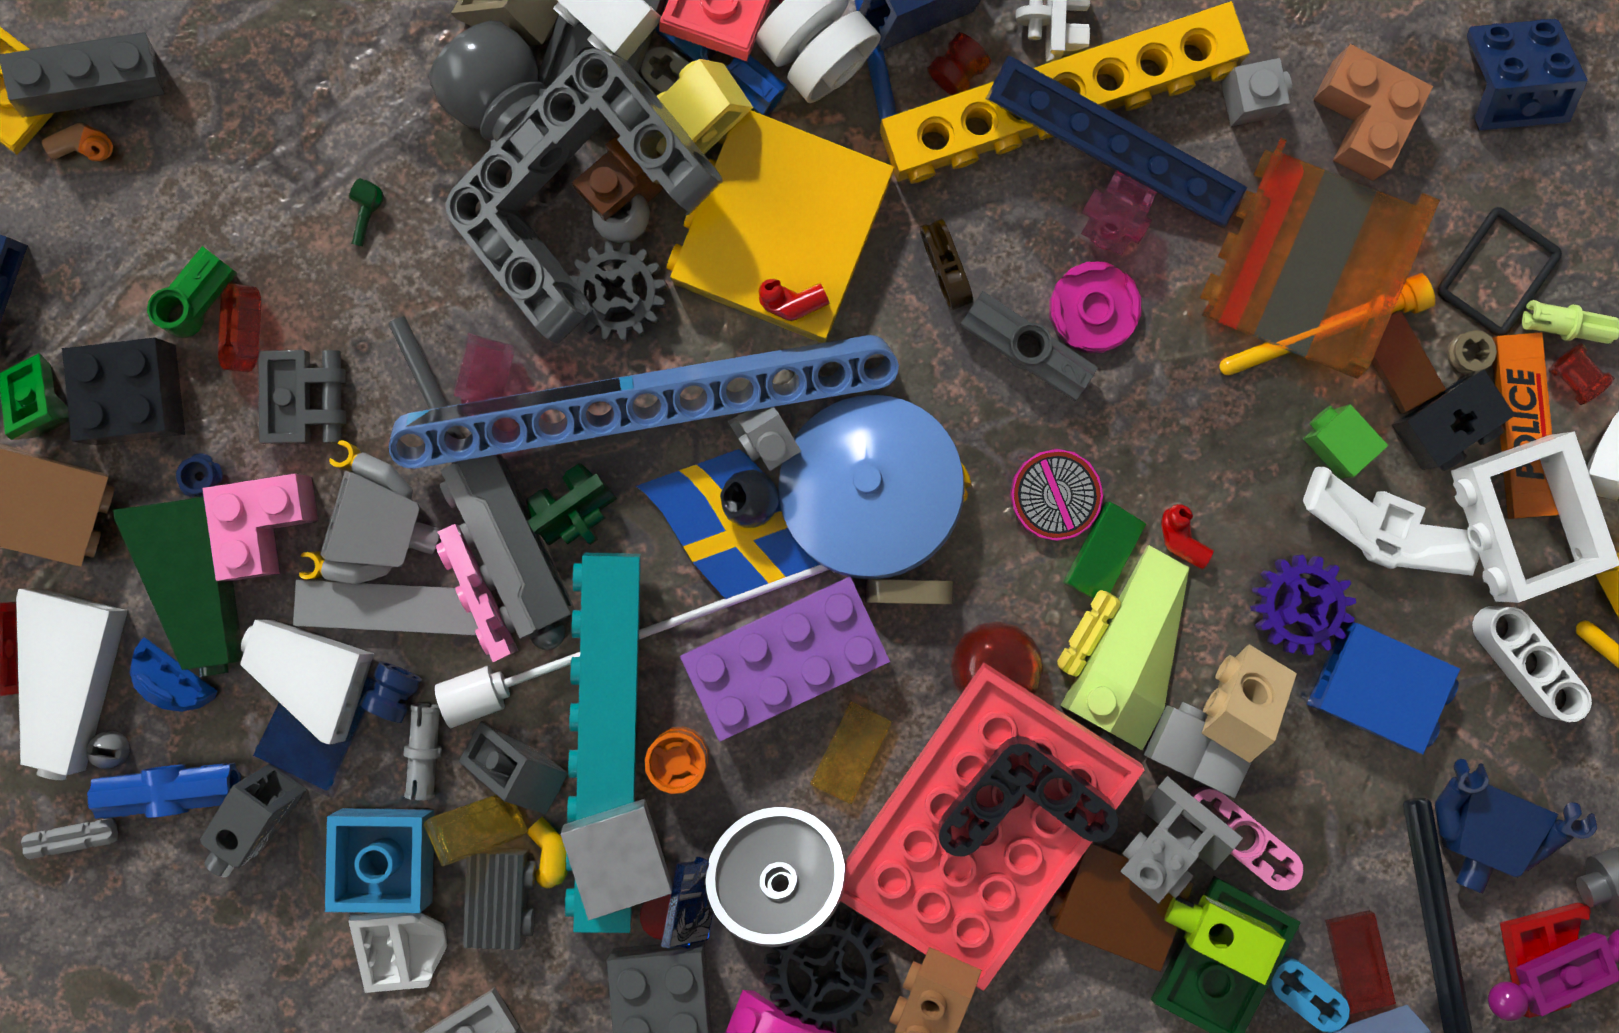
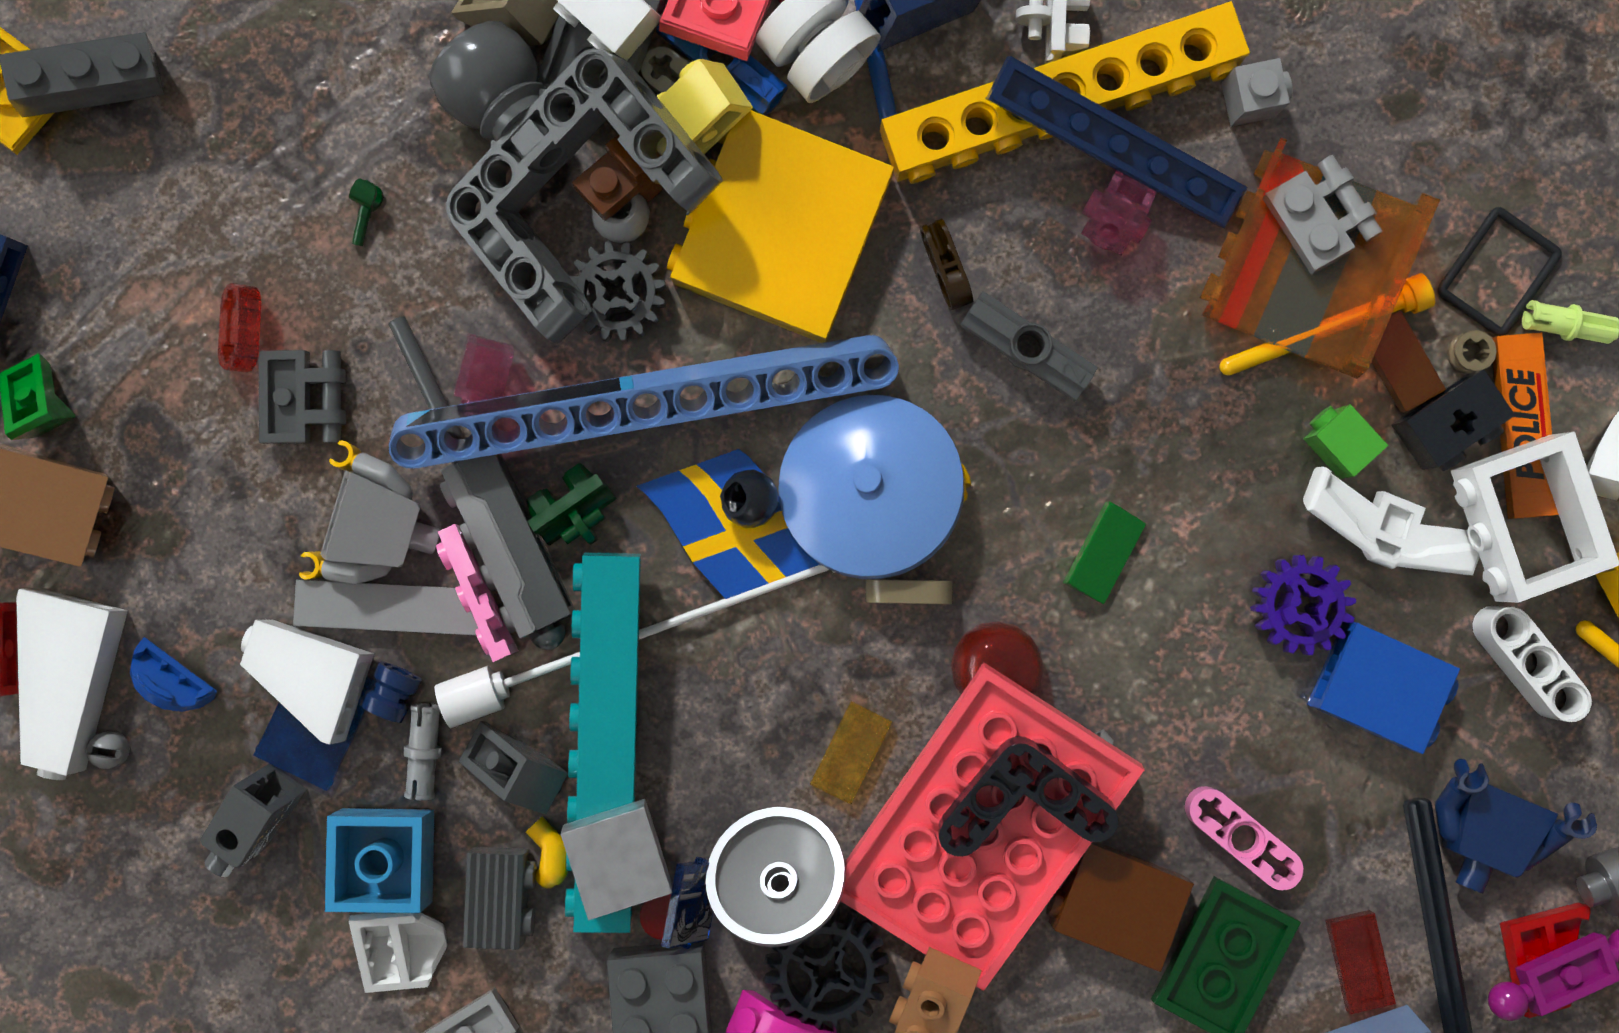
light grey axle [21,818,118,859] -> none
arm [42,123,113,162] -> none
black brick [62,337,185,445] -> none
blue piece [87,763,241,819] -> none
dark green slope [113,497,243,677] -> none
green piece [147,246,237,338] -> none
dark blue plate [176,453,223,497] -> none
bright pink brick [202,474,318,581] -> none
clear yellow tile [423,794,528,867] -> none
orange wheel [645,726,710,794] -> none
medium lavender brick [680,576,890,742] -> none
light grey brick [728,407,801,471] -> none
red arm [758,279,830,321] -> none
clear red wheel [927,32,991,96] -> none
tile [1009,449,1103,541] -> none
dark pink tile [1049,262,1141,353] -> none
light yellow axle [1057,590,1121,677] -> none
yellowish green wedge [1061,545,1189,750] -> none
light grey tile [1120,776,1243,903] -> none
light grey brick [1144,702,1251,798] -> none
red arm [1161,504,1214,570] -> none
lime torso [1164,895,1285,985] -> none
tan brick [1202,644,1297,763] -> none
dark azure beam [1268,956,1350,1032] -> none
nougat brick [1313,44,1433,181] -> none
dark blue bracket [1467,19,1588,131] -> none
clear red bush [1548,343,1615,405] -> none
none -> light grey plate [1263,155,1383,275]

